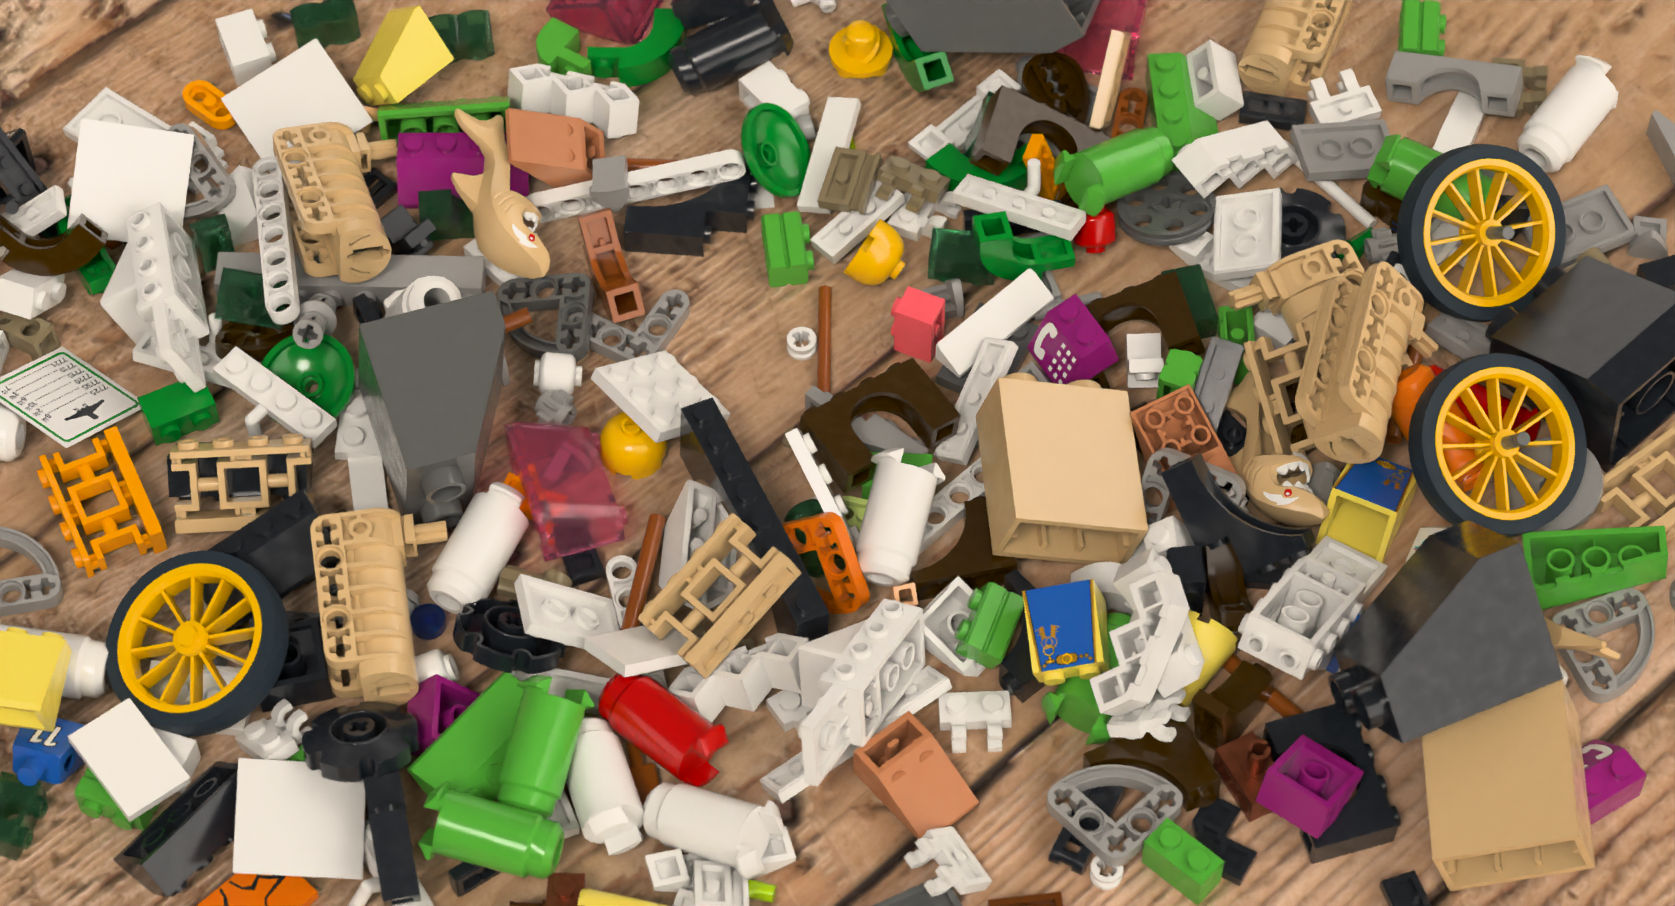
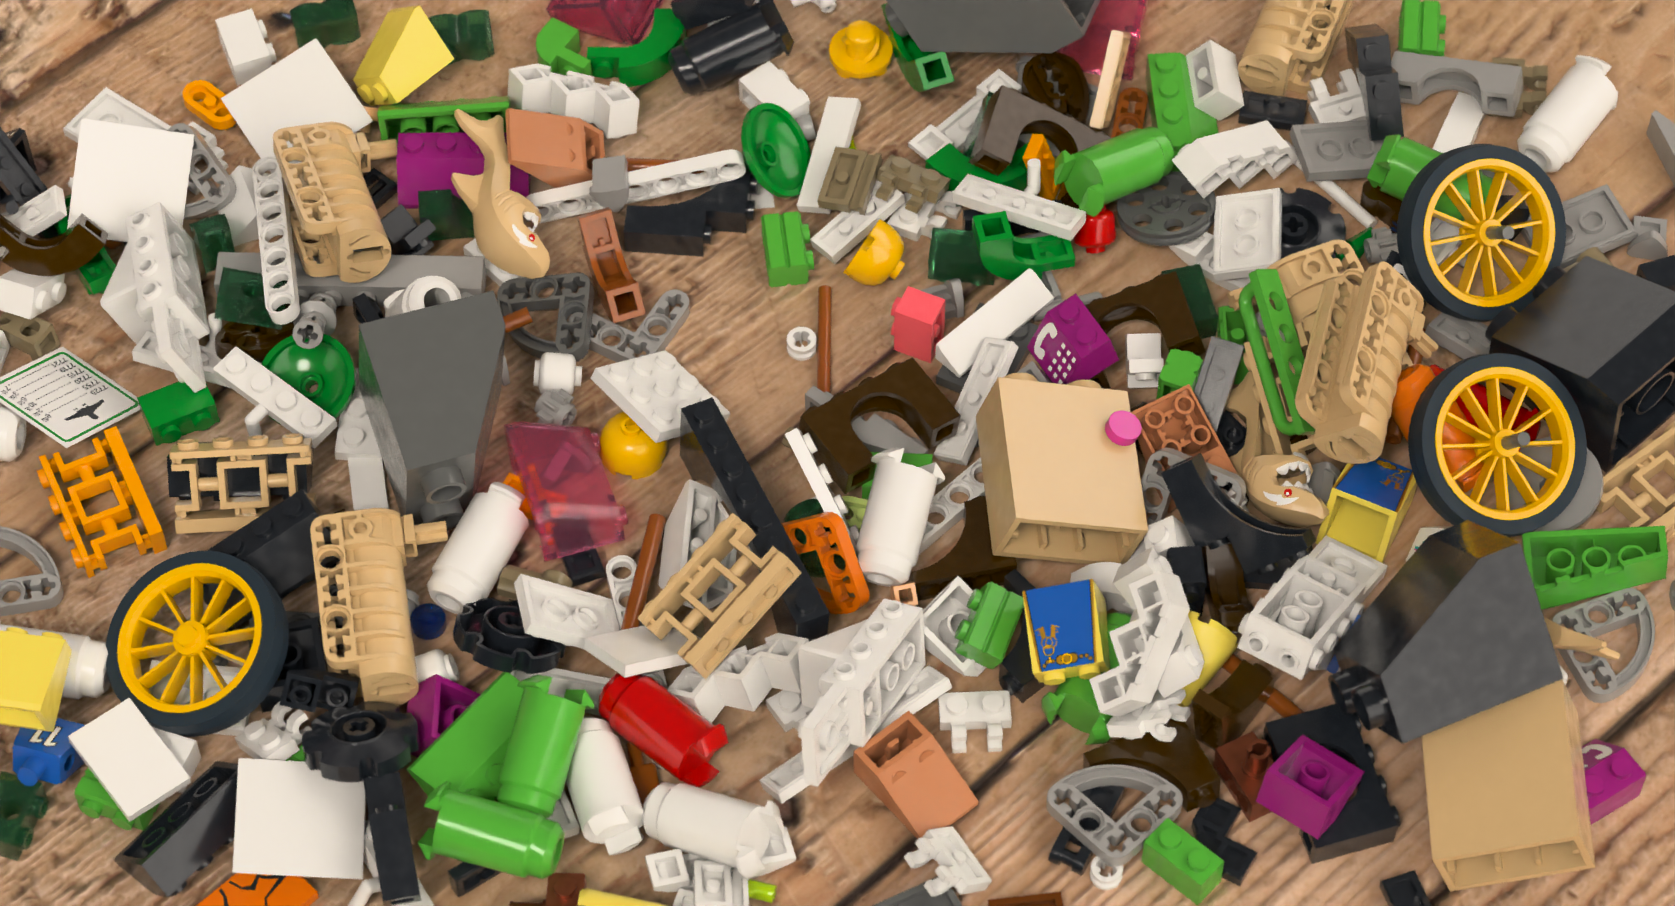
none -> black slope [279,670,360,713]
none -> tile [1105,410,1142,446]
none -> bright green piece [1238,269,1315,436]
none -> black arch [1345,24,1404,141]

